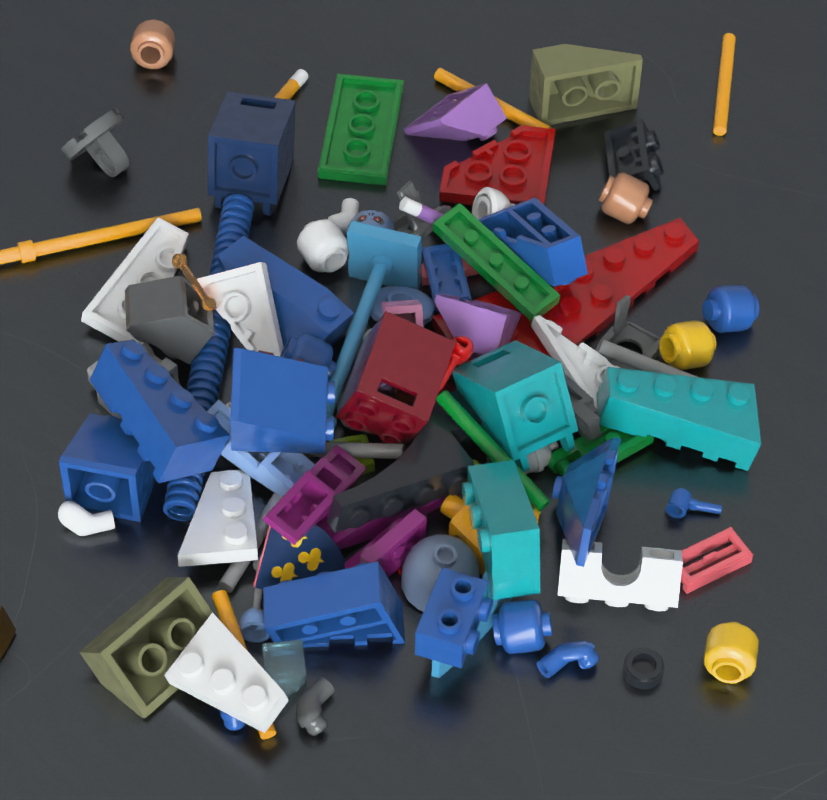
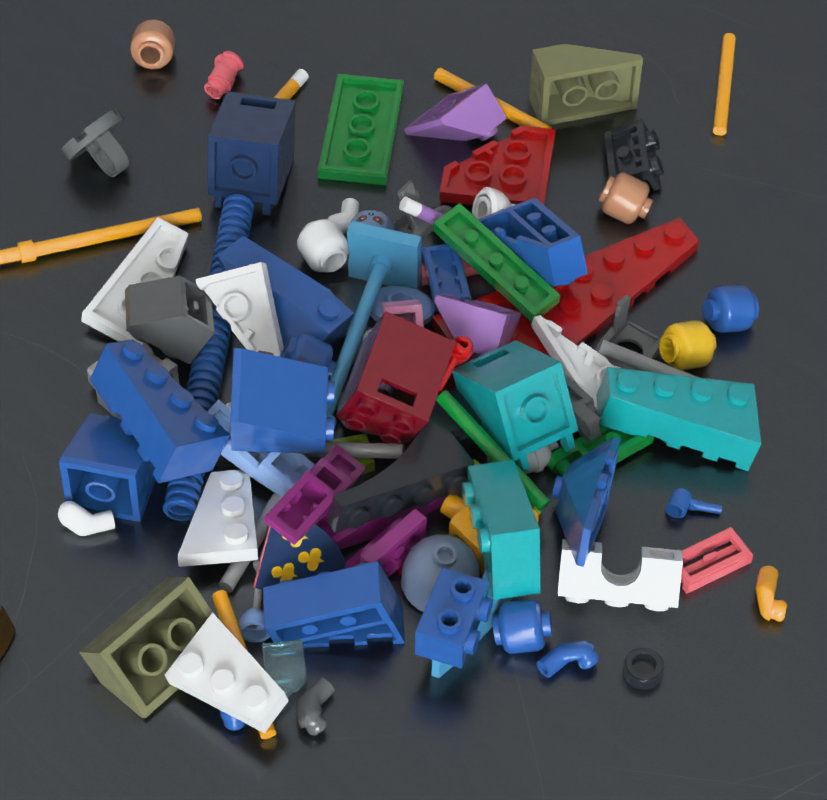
clear orange hinge [172,253,217,311] -> none
yellow head [704,622,759,684] -> none
none -> coral arm [204,50,244,99]
none -> light orange arm [755,566,787,622]

